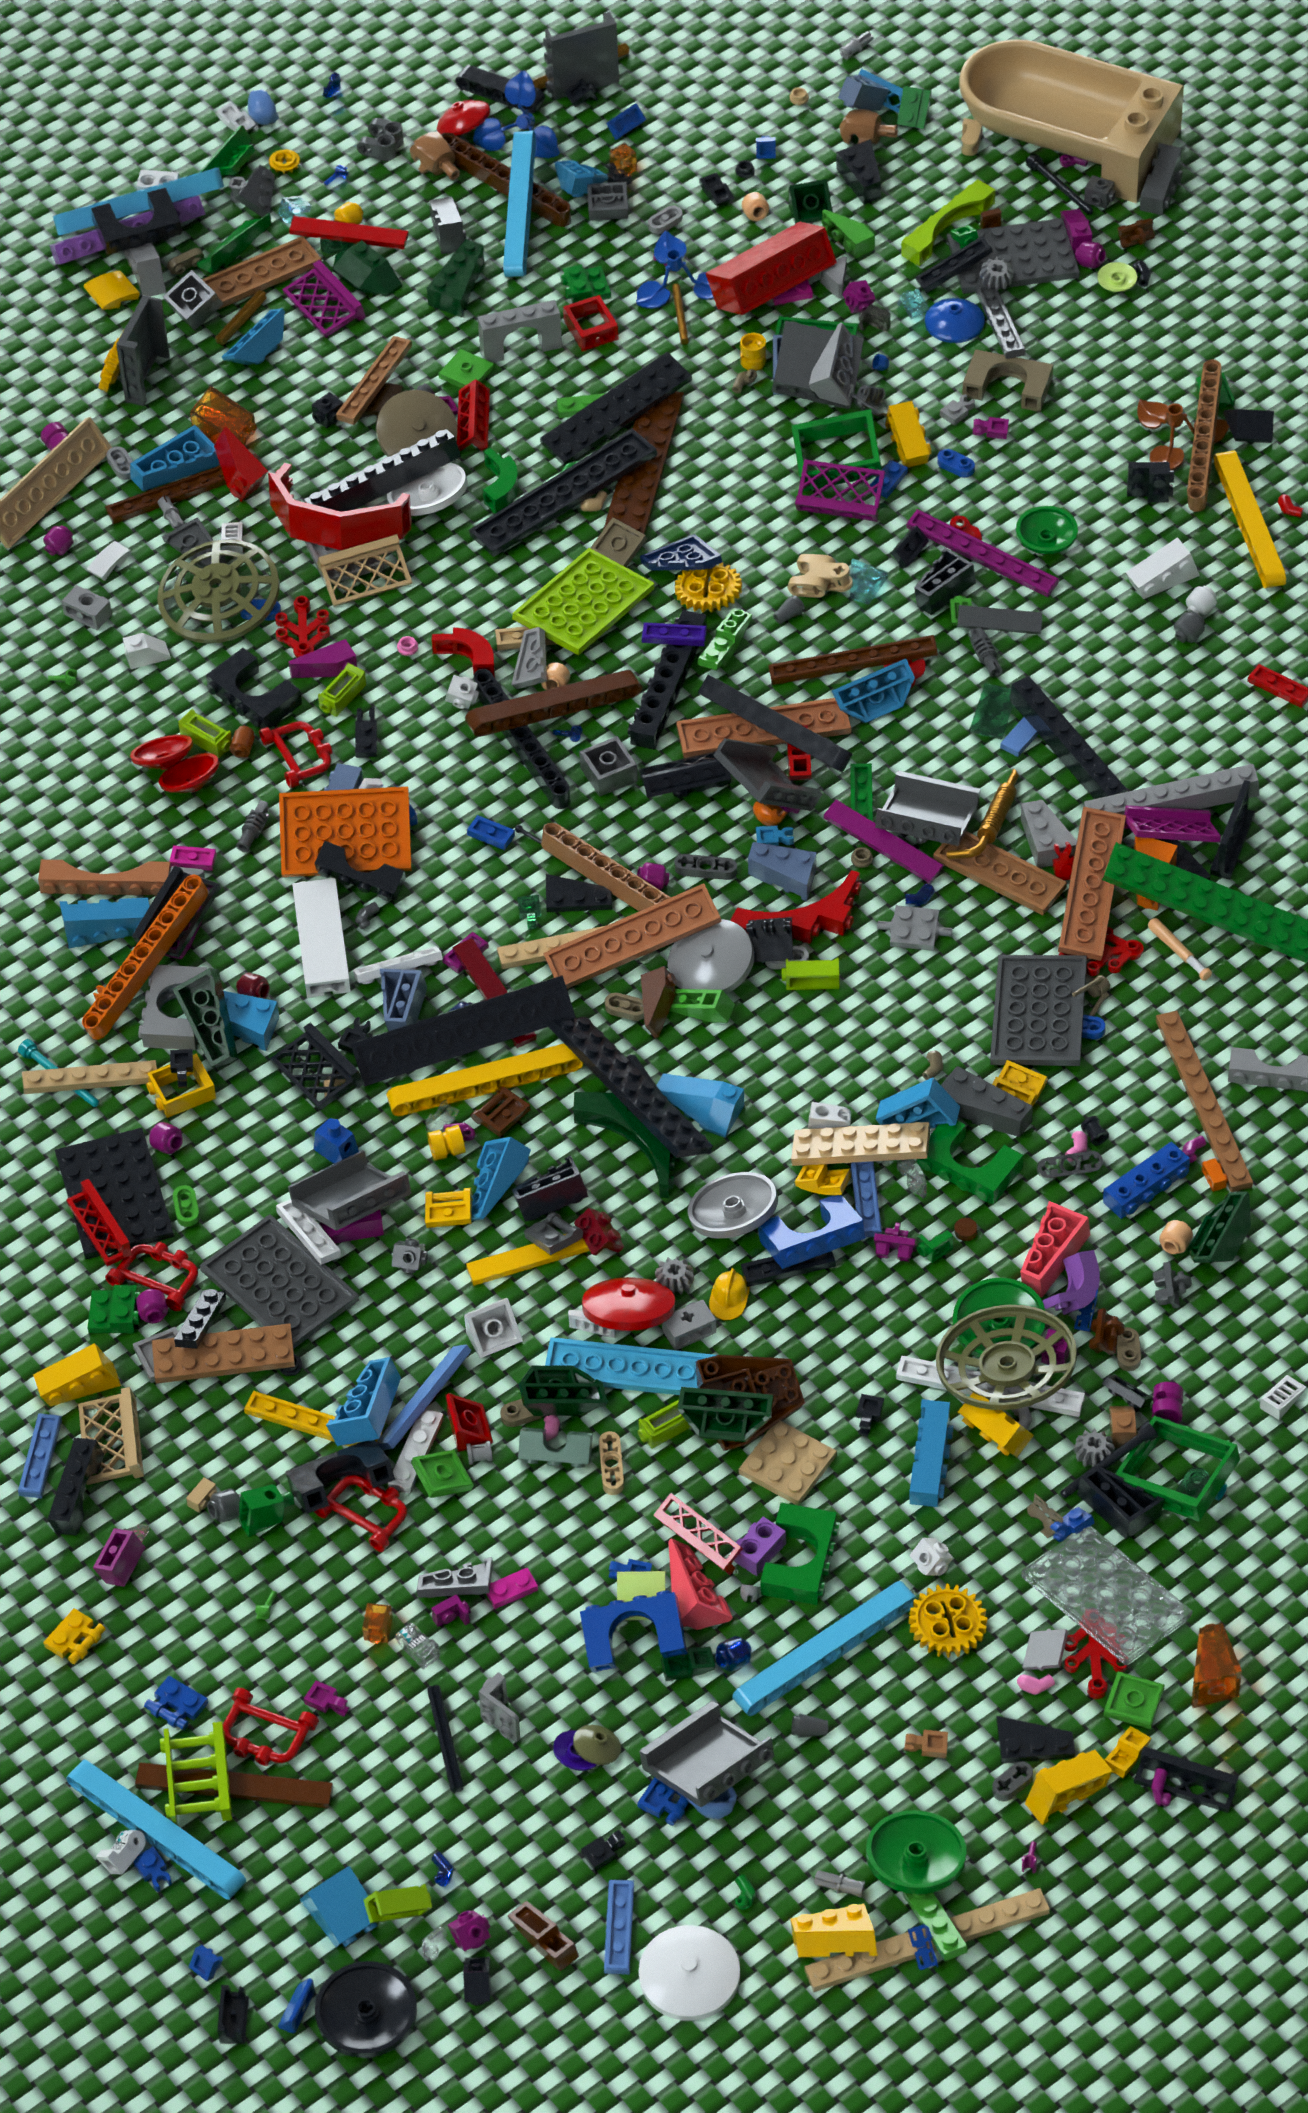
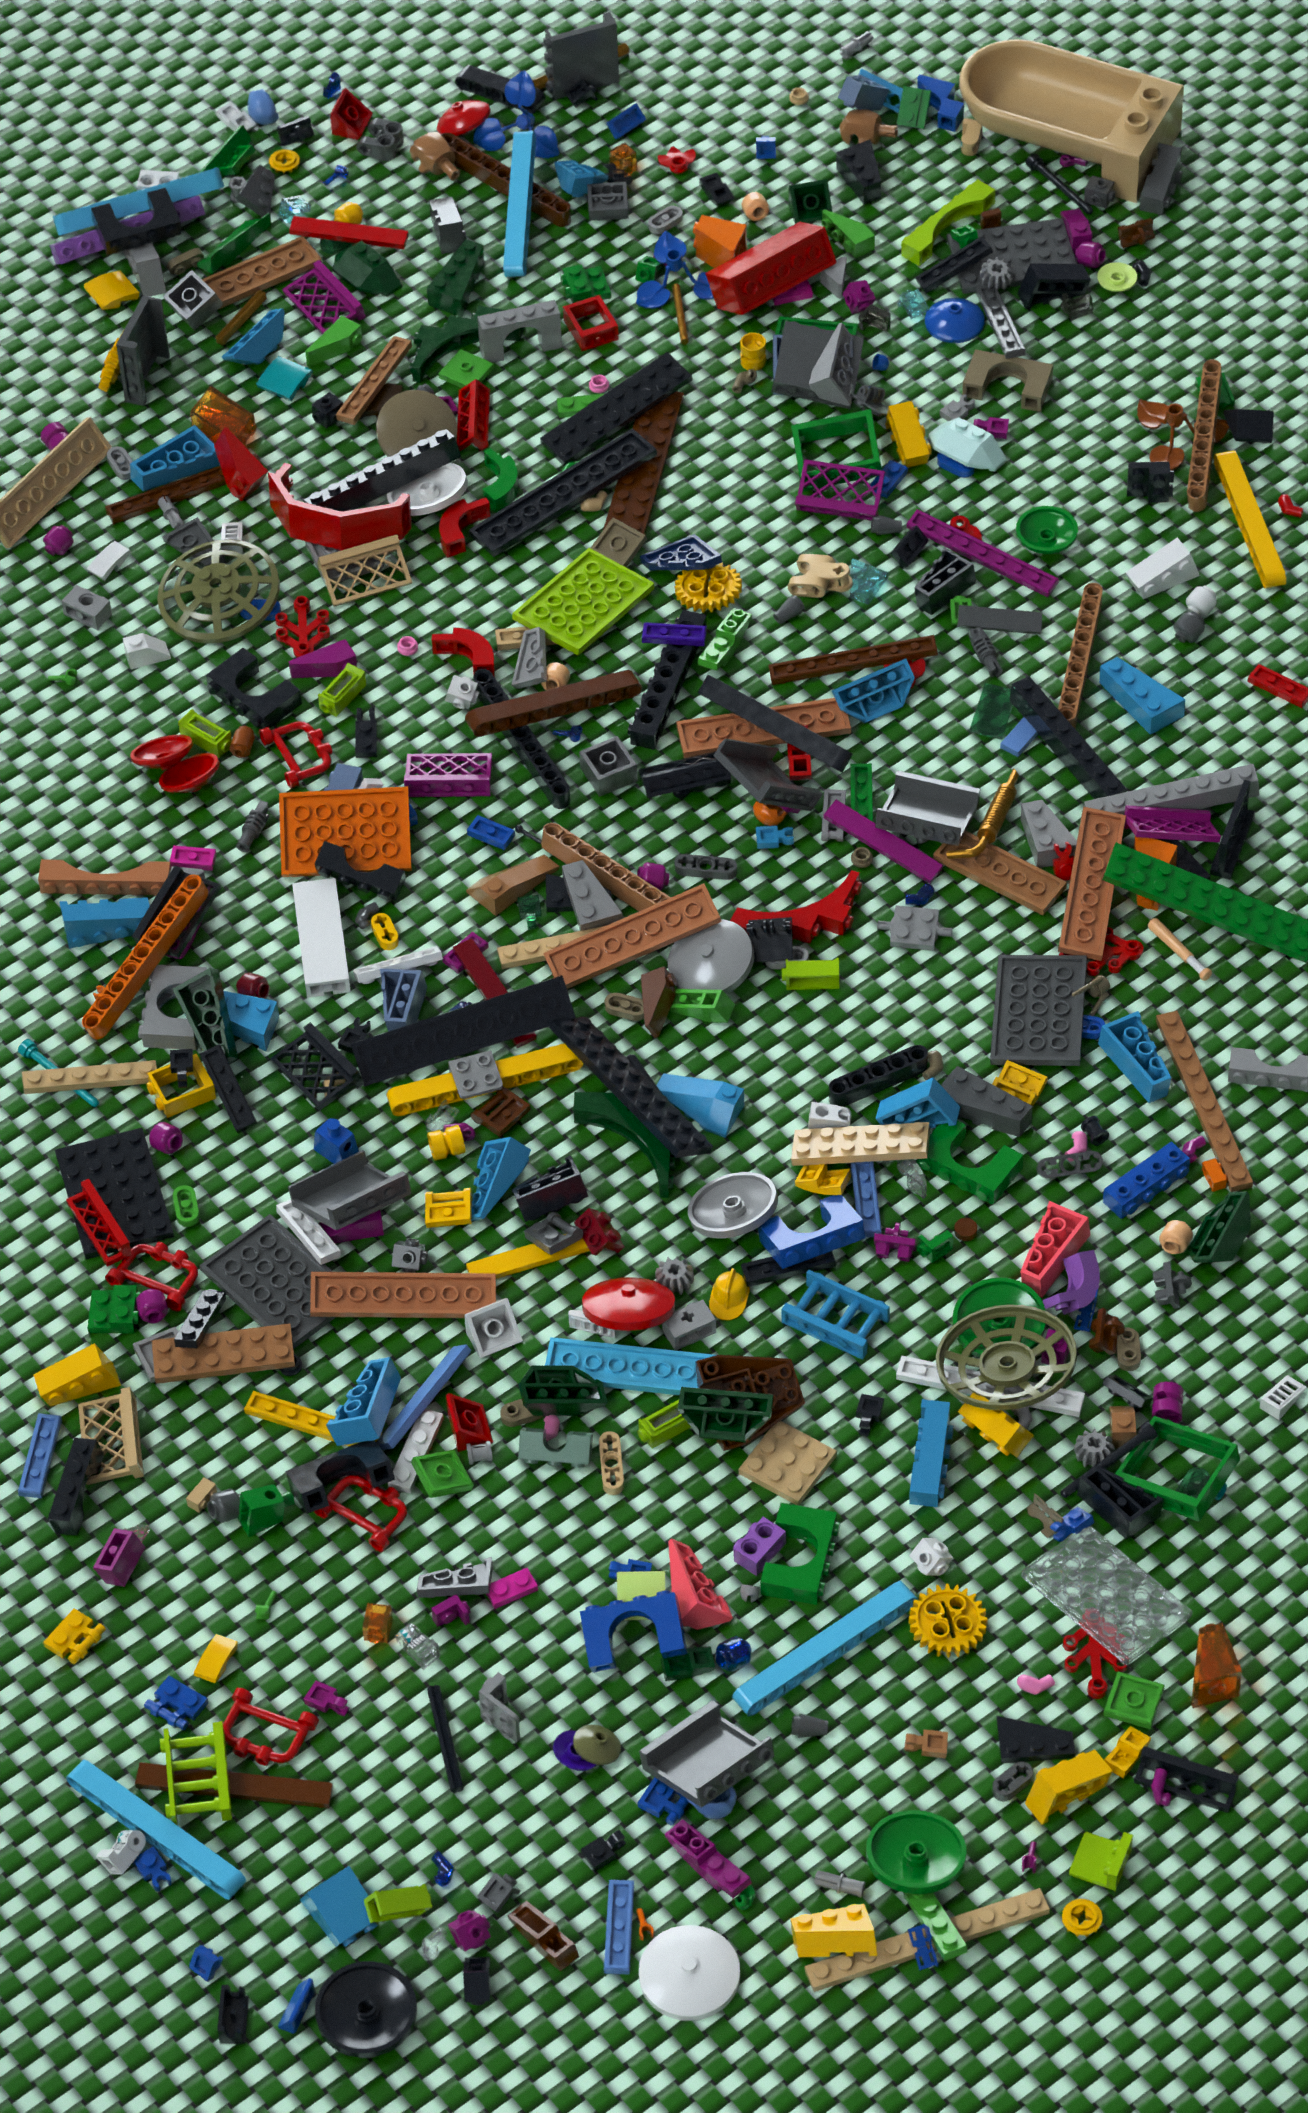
fence [653,1493,743,1575] -> none
black plate [735,160,755,178] -> none
sand blue wedge [748,842,817,902] -> none
light grey piece [1022,1628,1068,1671] -> none
none -> yellow slope [194,1634,238,1683]
none -> black tile [200,1044,258,1133]
none -> teal slope [256,356,313,402]
none -> black hips [277,116,314,146]
none -> bright green slope [305,316,362,366]
none -> nougat plate [310,1272,496,1318]
none -> red slope [330,88,373,140]
none -> yellow beam [371,913,399,951]
none -> magenta fence [404,753,492,797]
none -> dark green arch [409,306,525,383]
none -> red arch [439,497,490,558]
none -> light grey bracket [448,1050,503,1099]
none -> medium nougat wedge [466,854,559,916]
none -> dark grey bracket [477,1872,521,1913]
none -> light grey wedge [562,860,623,931]
none -> bright pink plate [589,375,609,393]
none -> green bracket [635,256,664,283]
none -> orange hand [637,1908,654,1940]
none -> red plate [657,146,696,174]
none -> magenta slope [664,1819,751,1898]
none -> orange slope [693,215,747,268]
none -> dark azure fence [781,1270,890,1360]
none -> light grey plate [821,789,846,842]
none -> black beam [829,1045,928,1107]
none -> dark grey cone [871,515,902,535]
none -> blue arch [917,74,964,132]
none -> light aqua wedge [928,417,1006,472]
none -> black wedge [1017,263,1091,309]
none -> medium nougat beam [1058,583,1103,729]
none -> clear smoke bracket [1061,293,1093,320]
none -> yellow gear [1062,1899,1102,1937]
none -> lime bracket [1069,1832,1133,1891]
none -> dark azure wedge [1098,1011,1171,1103]
none -> dark azure wedge [1099,657,1186,735]

